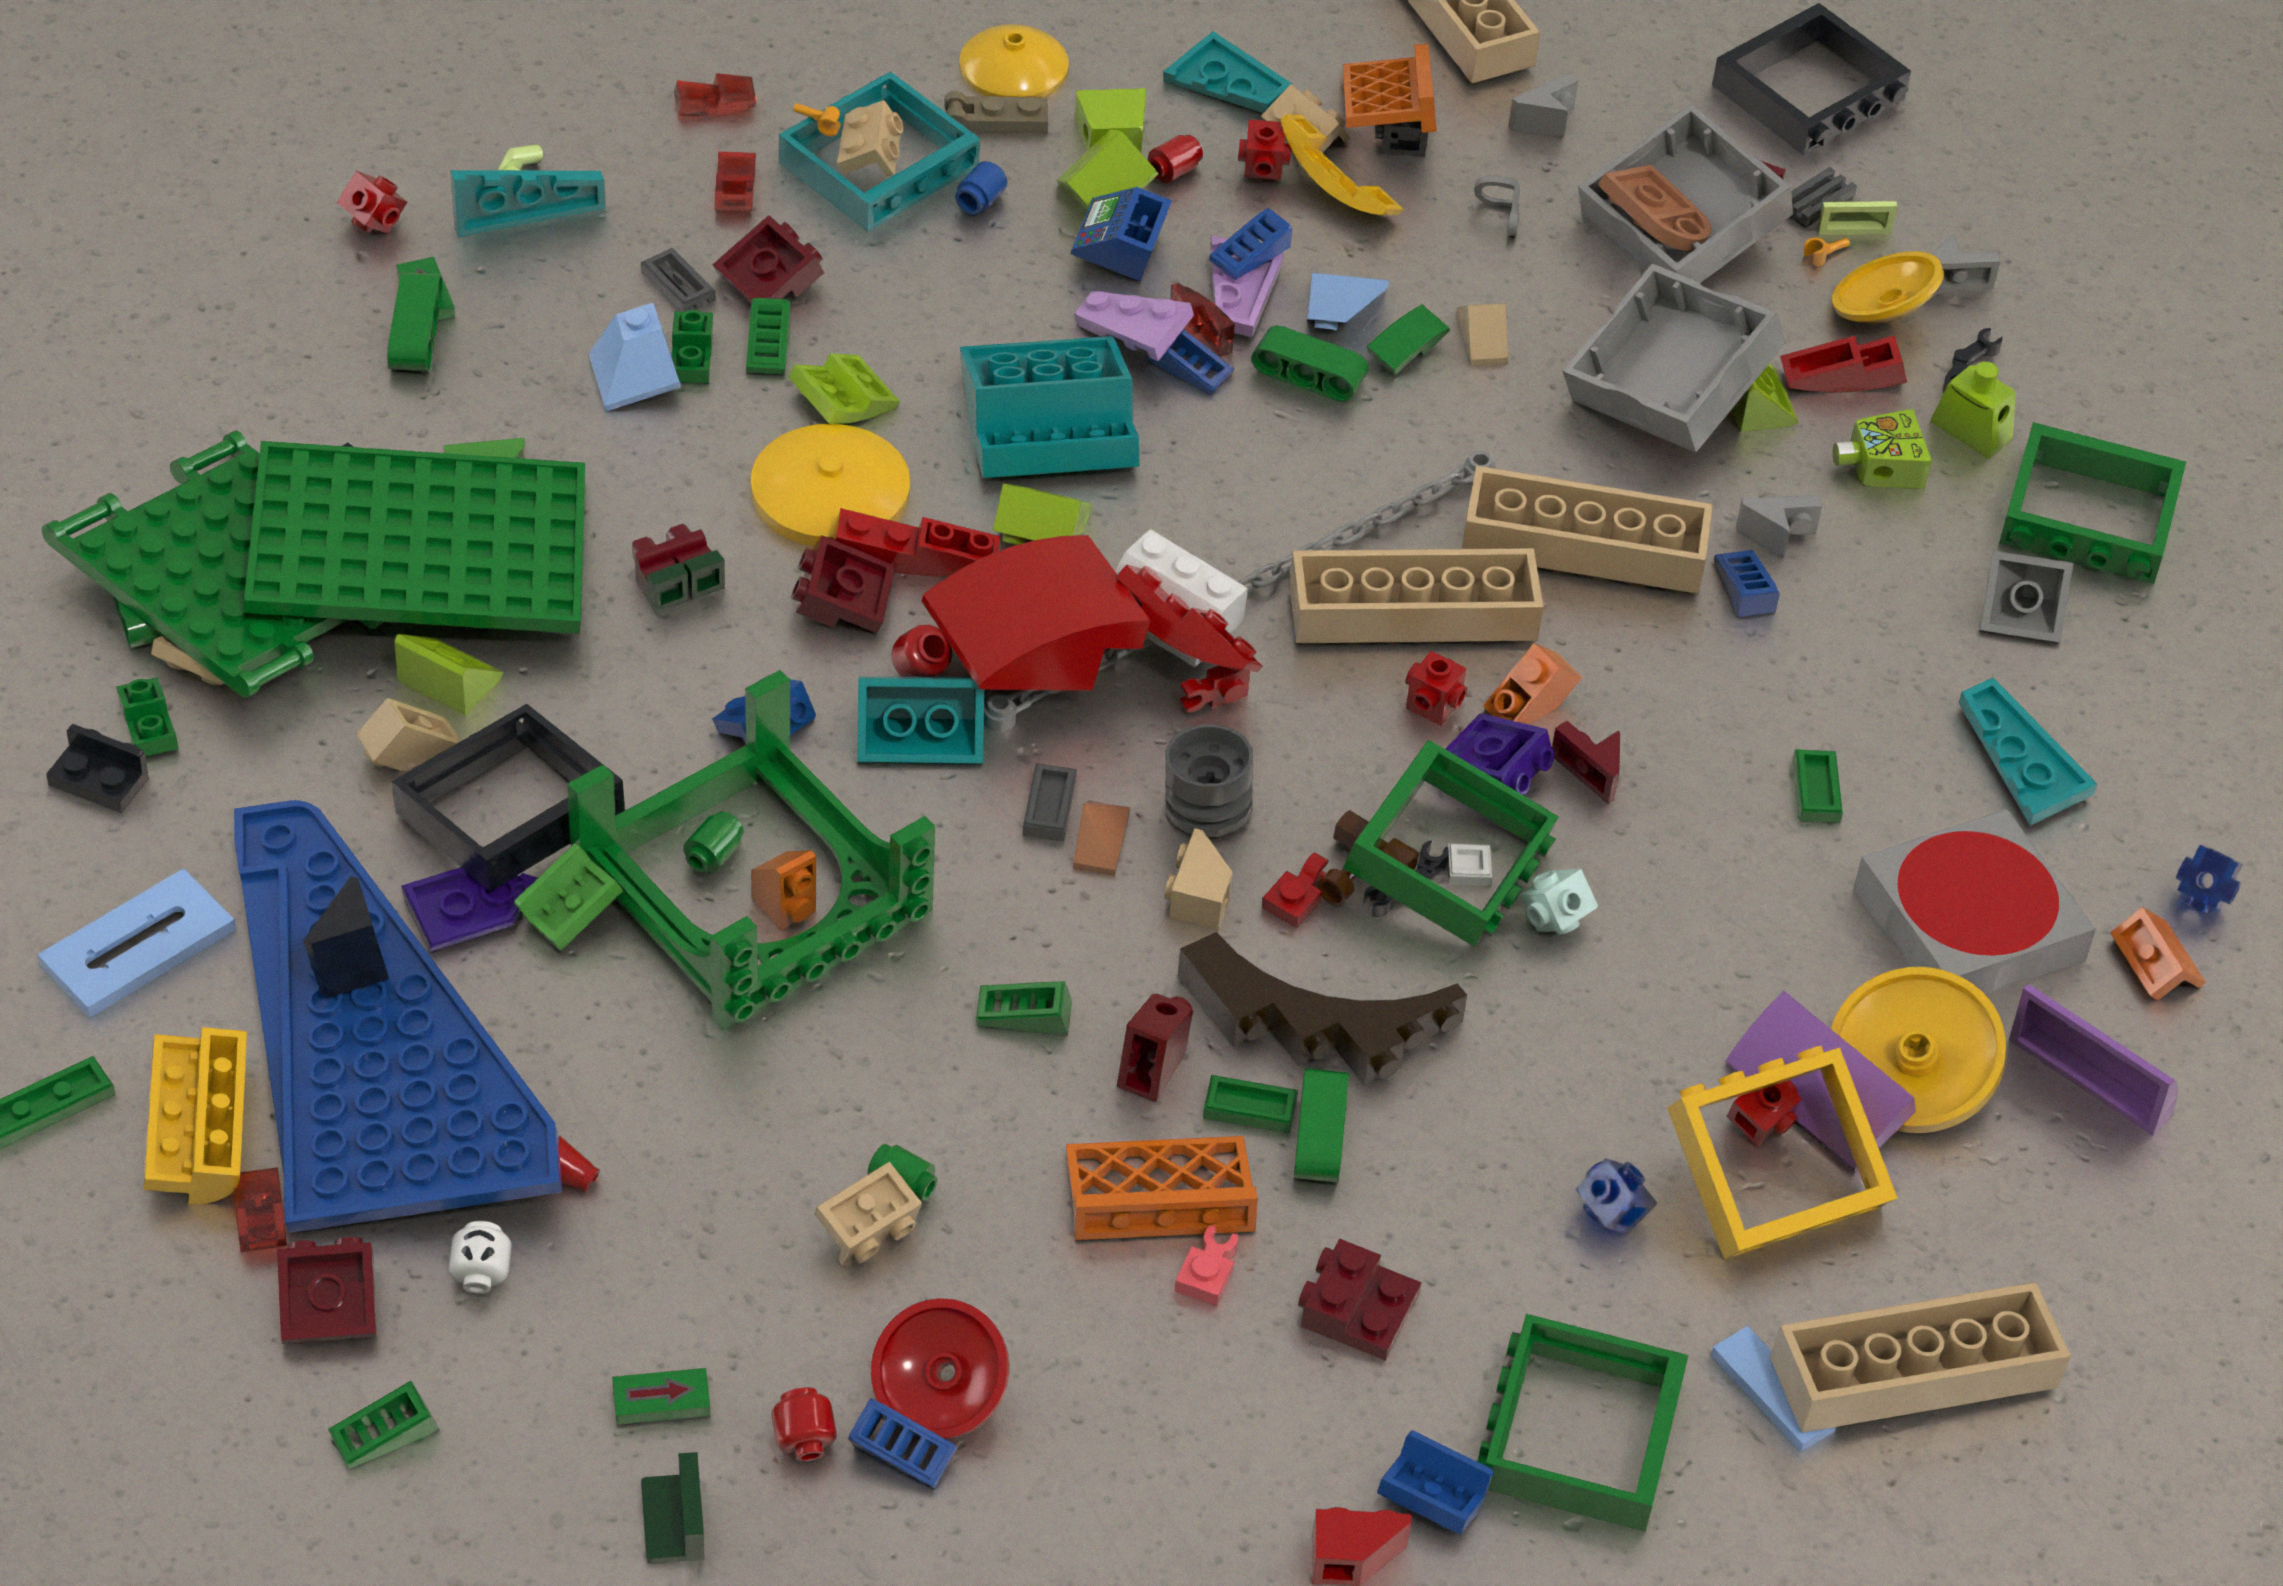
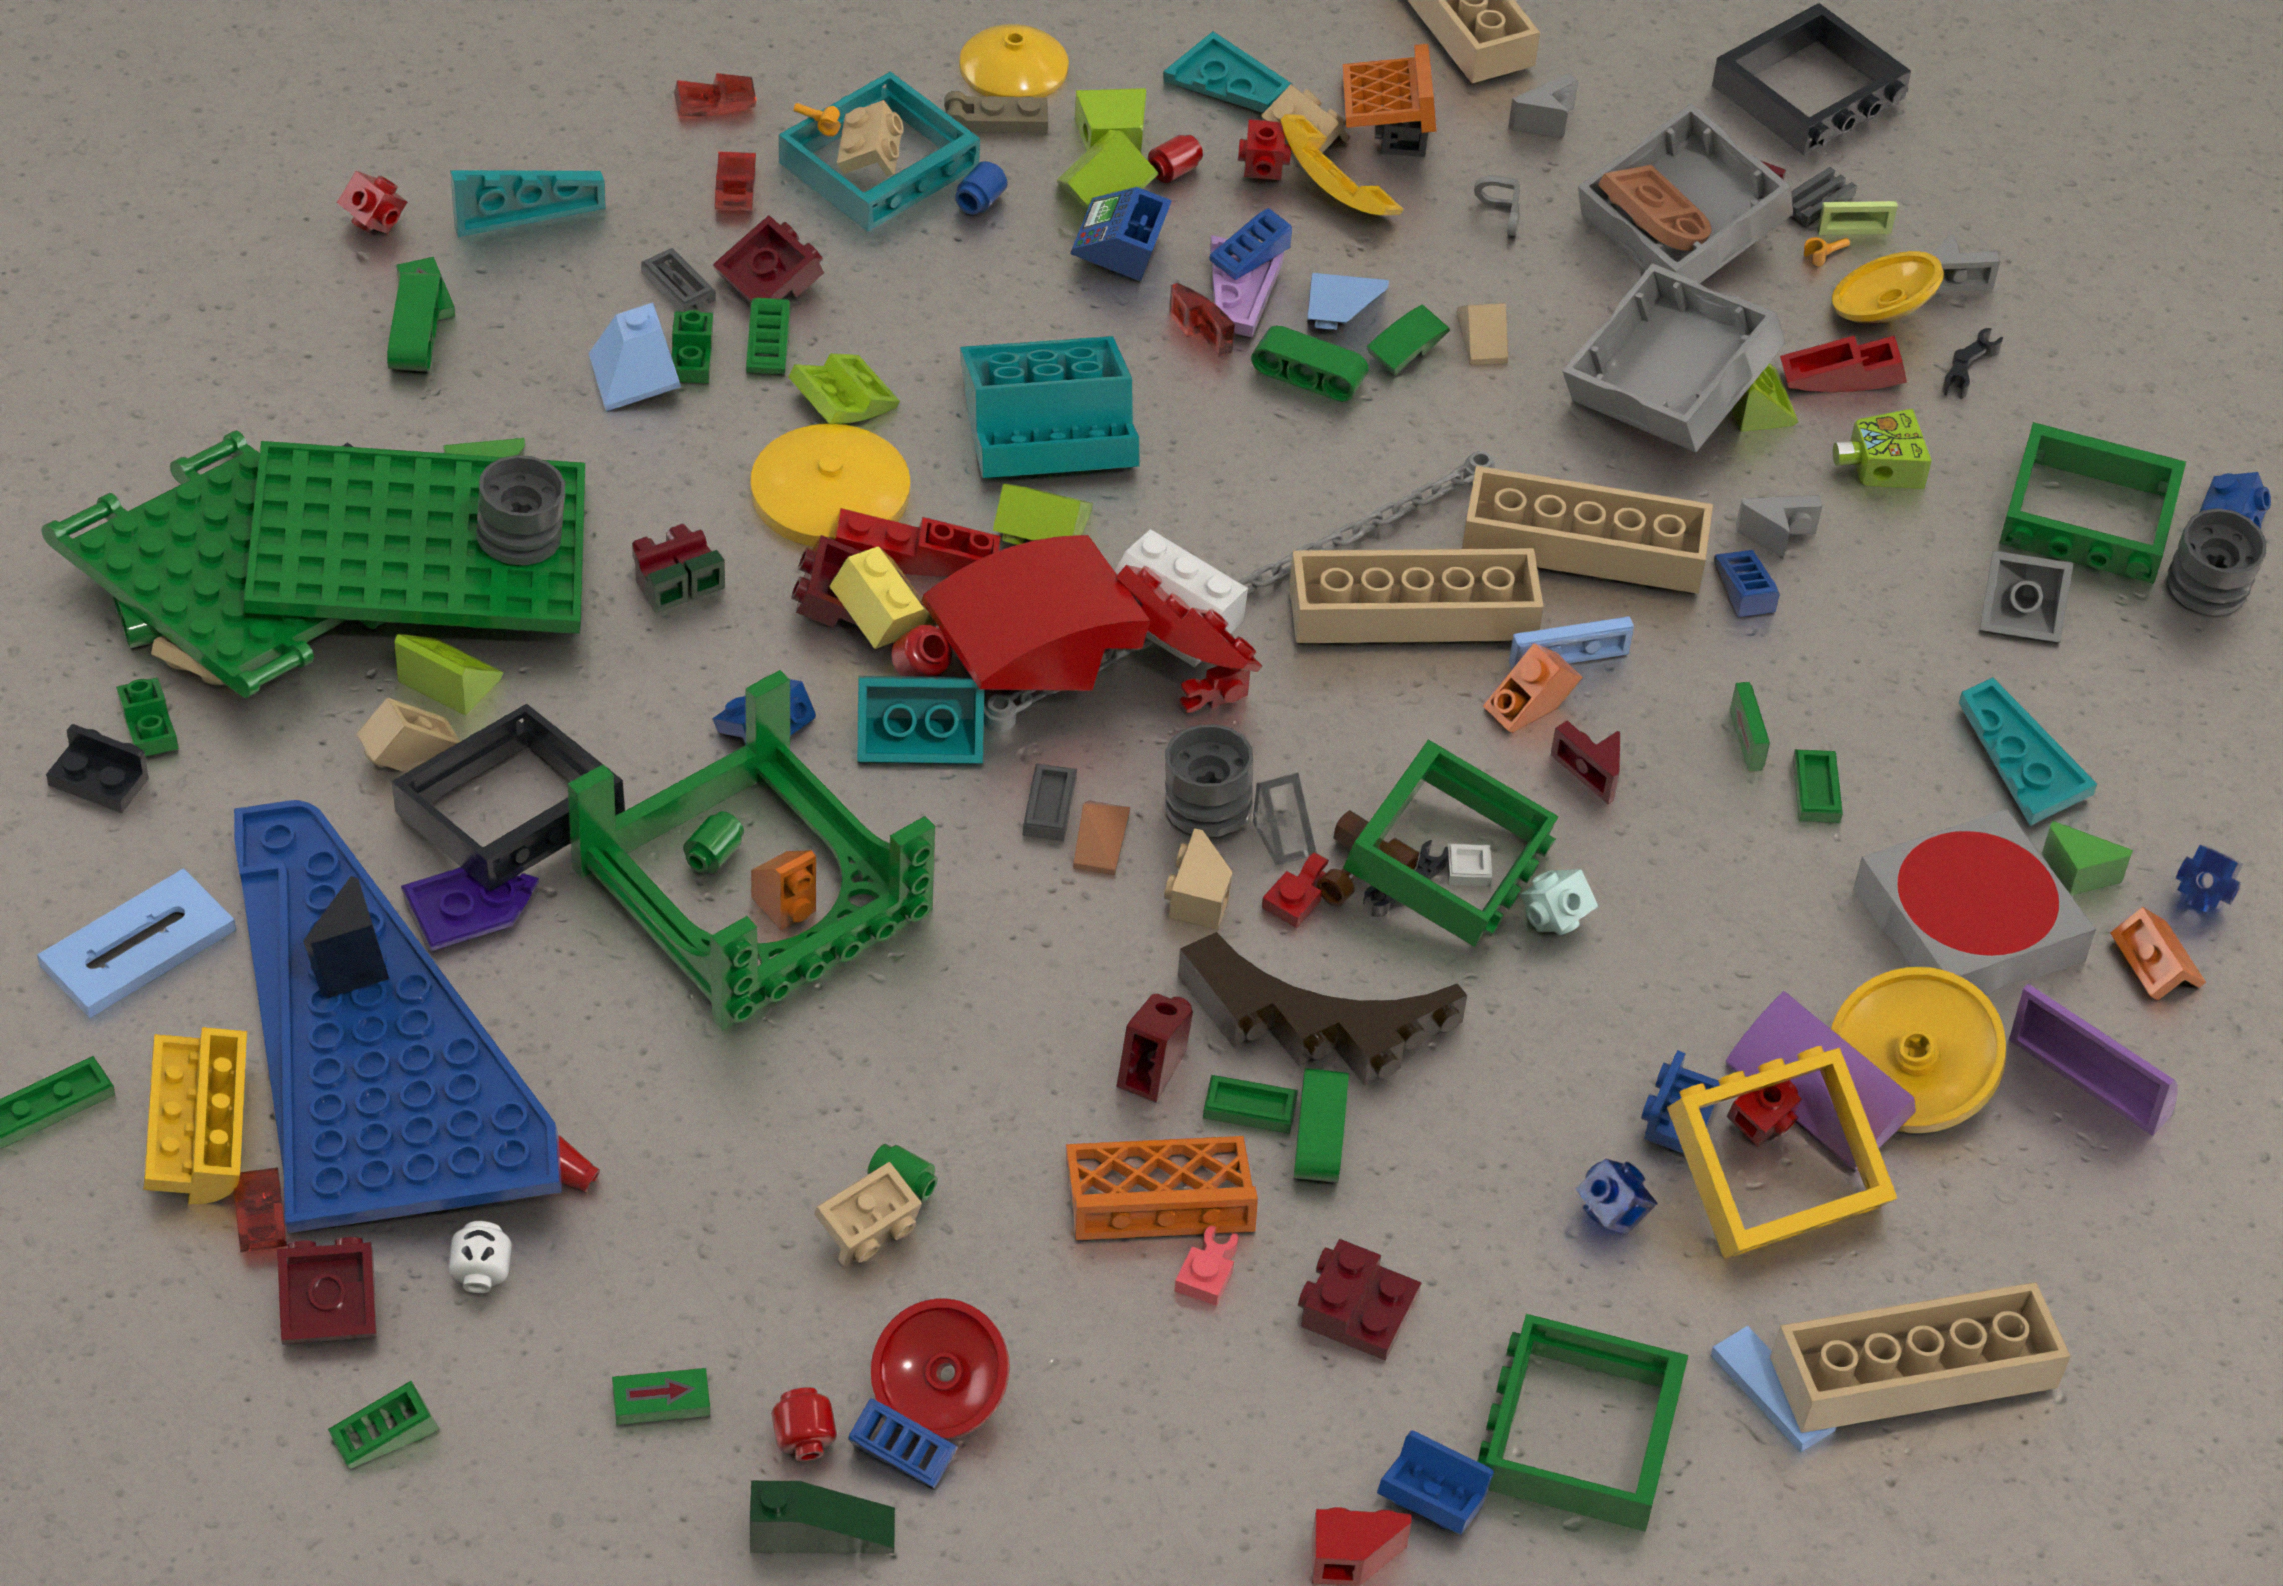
yellowish green arm [498,144,543,170] -> none
bright green bracket [514,844,623,951] -> none
dark green panel [641,1452,705,1564] -> none
green slope [976,981,1072,1034] -> none
lavender wing [1074,291,1194,361] -> none
blue slope [1146,329,1234,395] -> none
red brick [1405,651,1468,726] -> none
dark purple plate [1445,713,1554,795] -> none
lime torso [1930,362,2016,459] -> none
none -> dark grey wheel [476,455,565,565]
none -> dark green slope [750,1480,895,1554]
none -> light yellow slope [830,546,937,649]
none -> clear slope [1252,772,1317,865]
none -> light blue tile [1509,616,1634,669]
none -> blue bracket [1641,1050,1720,1153]
none -> green tile [1730,682,1770,771]
none -> bright green slope [2042,821,2133,896]
none -> dark grey wheel [2167,508,2267,616]
none -> blue bracket [2199,472,2271,529]

